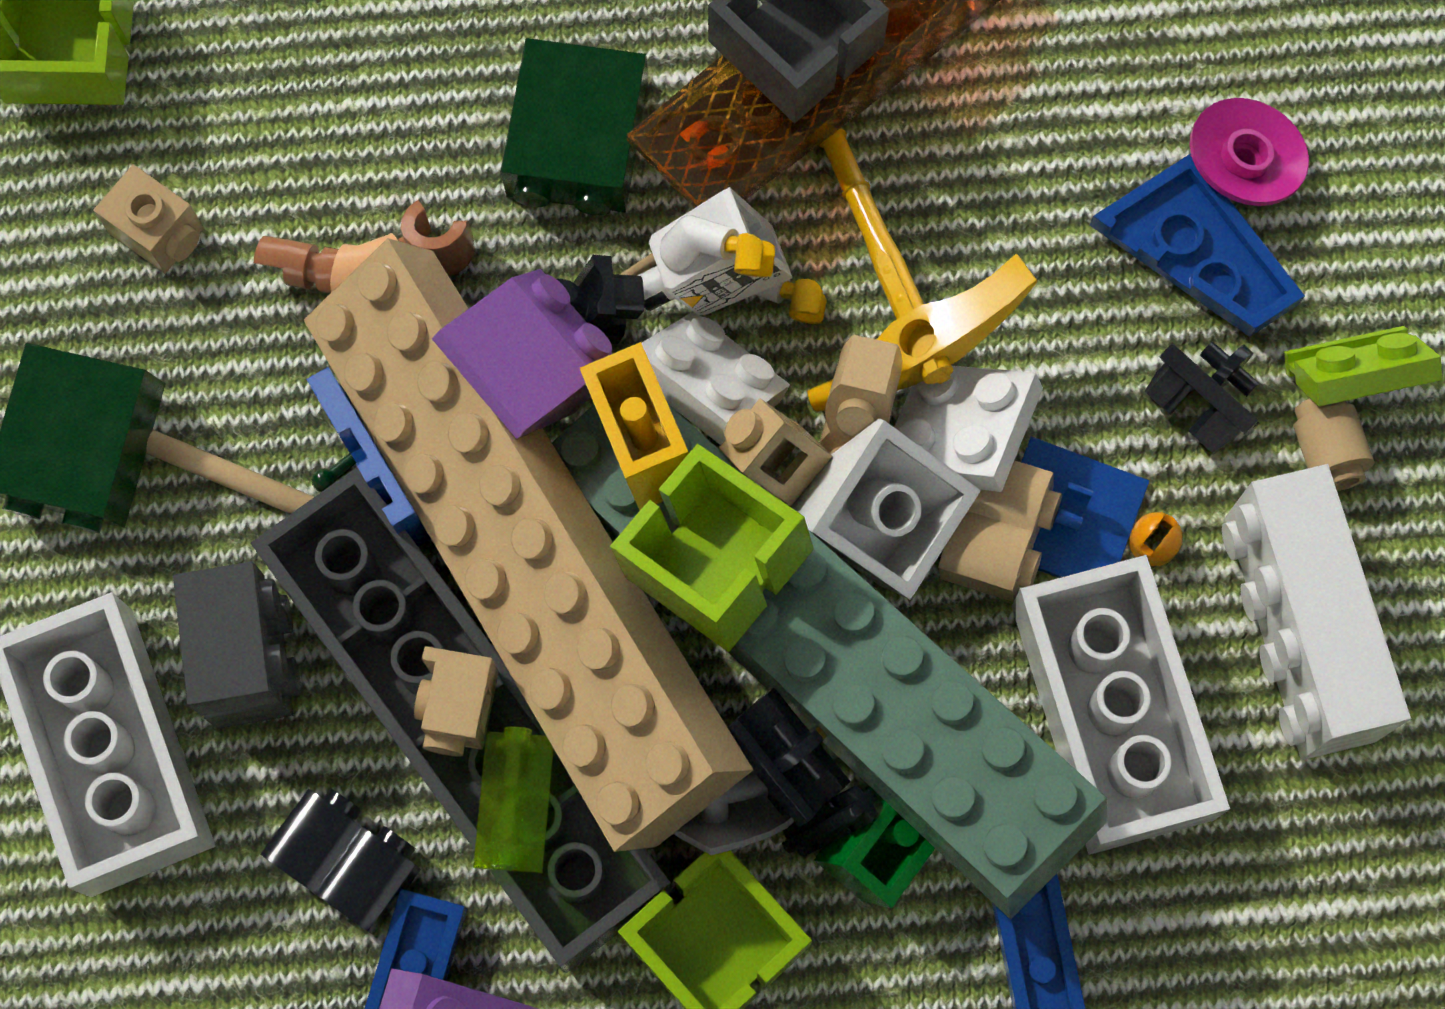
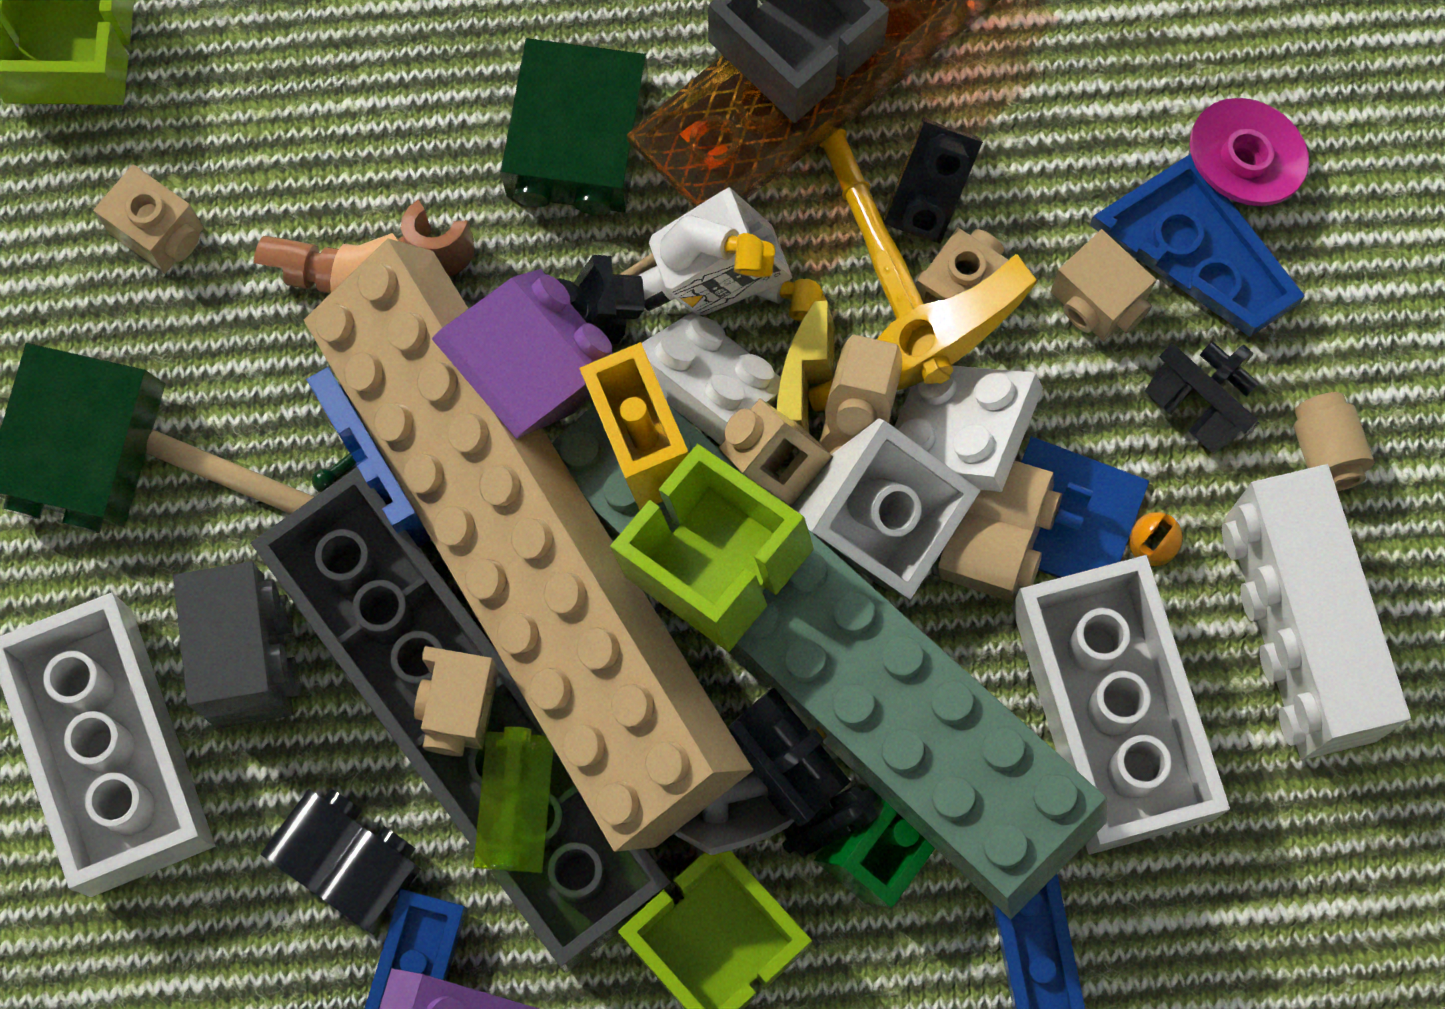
lime plate [1284,326,1442,407] -> none
none -> light yellow slope [777,301,835,433]
none -> black hips [882,117,983,244]
none -> tan brick [916,227,1008,304]
none -> tan brick [1050,229,1157,342]

